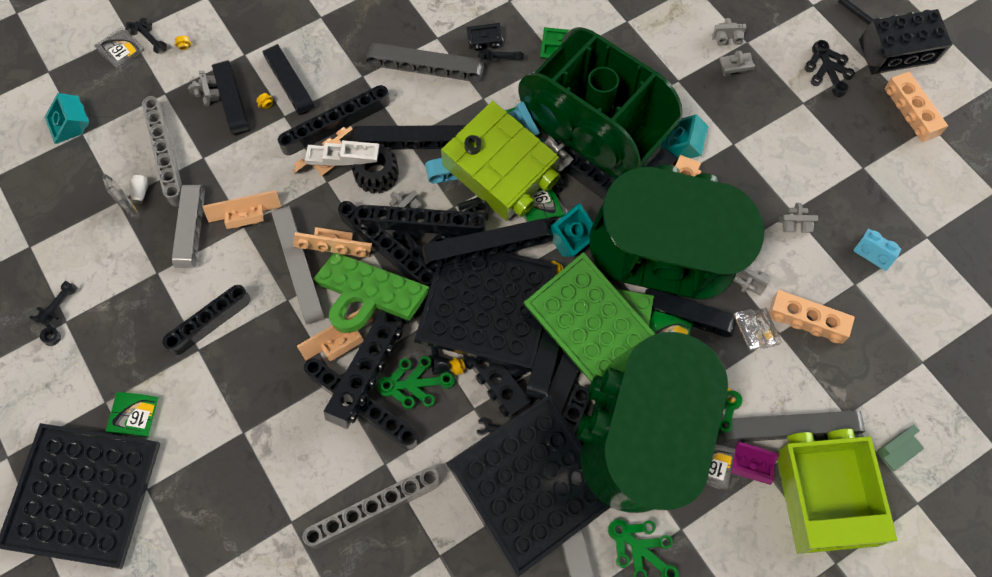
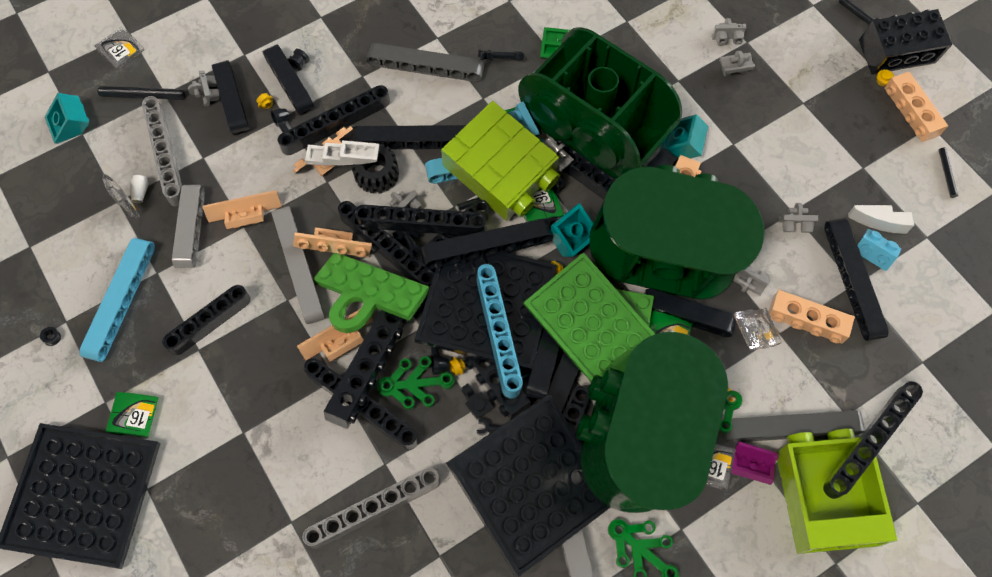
black bar [30,281,78,328] -> none
black bar [125,18,167,54] -> none
yellow plate [174,36,192,50] -> none
black bush [464,135,481,155] -> none
black bracket [466,23,503,51] -> none
black plant [804,40,855,97] -> none
sand green panel [876,425,924,471] -> none
none -> medium azure beam [79,238,155,362]
none -> black axle [97,86,185,99]
none -> black bar [270,109,290,133]
none -> black wheel [288,48,309,71]
none -> black plate [462,383,493,421]
none -> medium azure beam [477,264,523,398]
none -> black beam [823,381,923,499]
none -> black beam [824,218,889,341]
none -> white slope [848,205,914,234]
none -> yellow plate [876,70,895,87]
none -> black bar [939,147,958,198]

